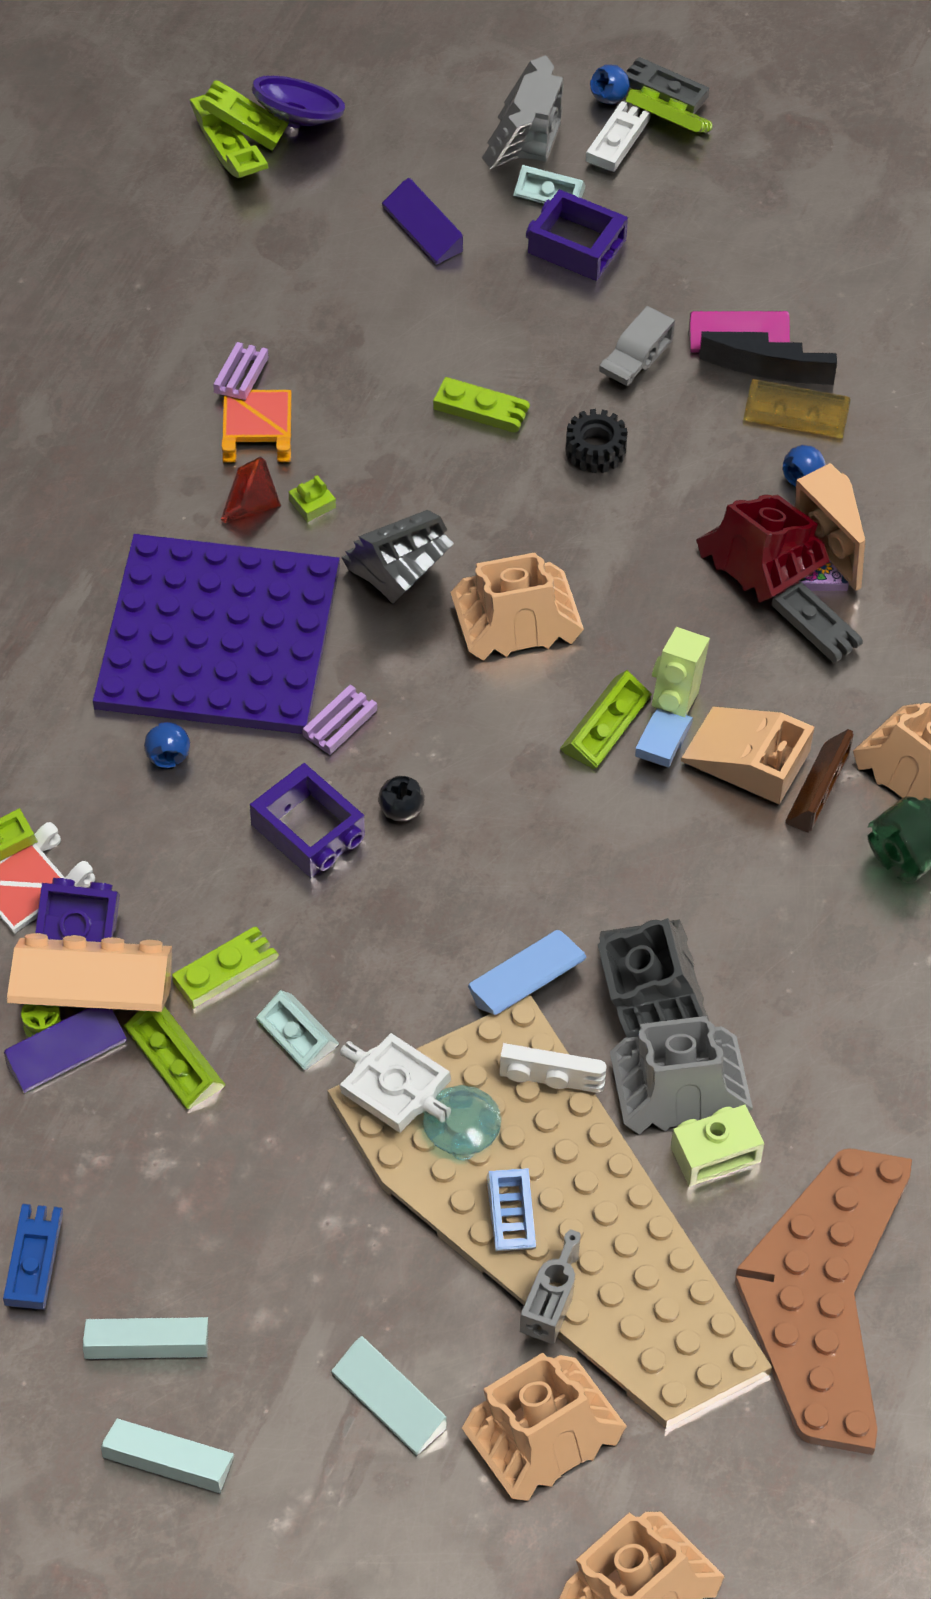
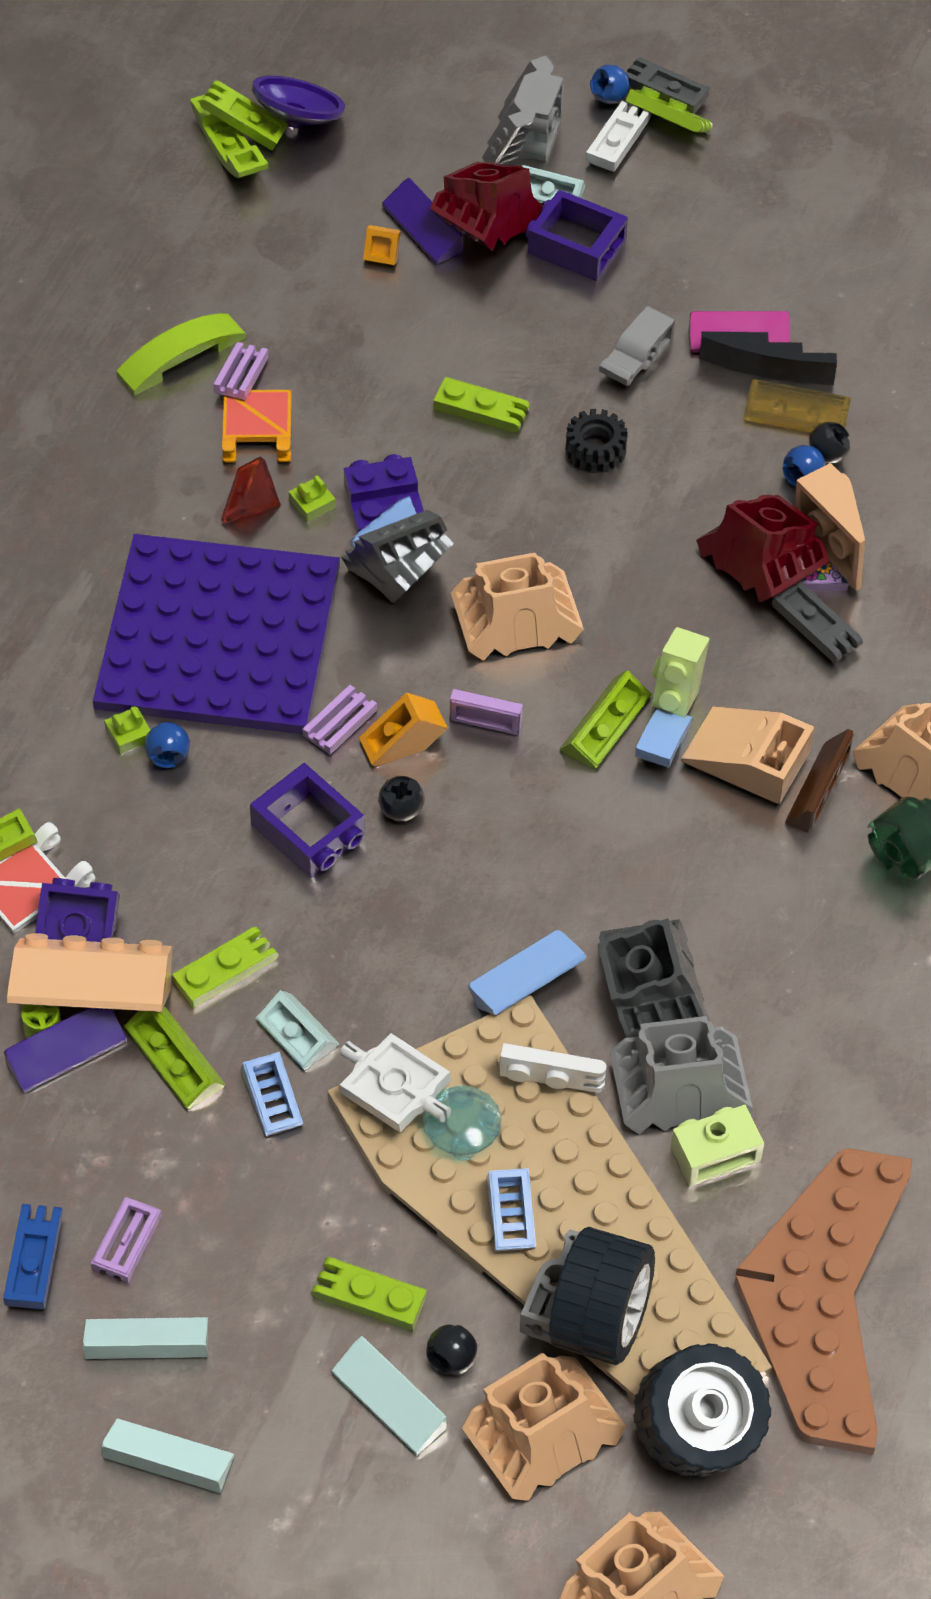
none -> lavender tile [91,1197,162,1283]
none -> lime tile [104,706,151,755]
none -> lime slope [116,313,246,396]
none -> light blue slope [241,1052,303,1137]
none -> lime hinge [311,1257,427,1332]
none -> dark purple plate [344,454,424,533]
none -> light blue slope [349,496,416,548]
none -> light orange slope [359,692,448,767]
none -> light orange tile [363,225,401,265]
none -> black piece [426,1324,478,1375]
none -> dark red slope [430,162,542,251]
none -> lavender tile [449,689,523,735]
none -> black wheel [549,1226,655,1365]
none -> wheel [633,1343,771,1477]
none -> black piece [809,422,850,464]

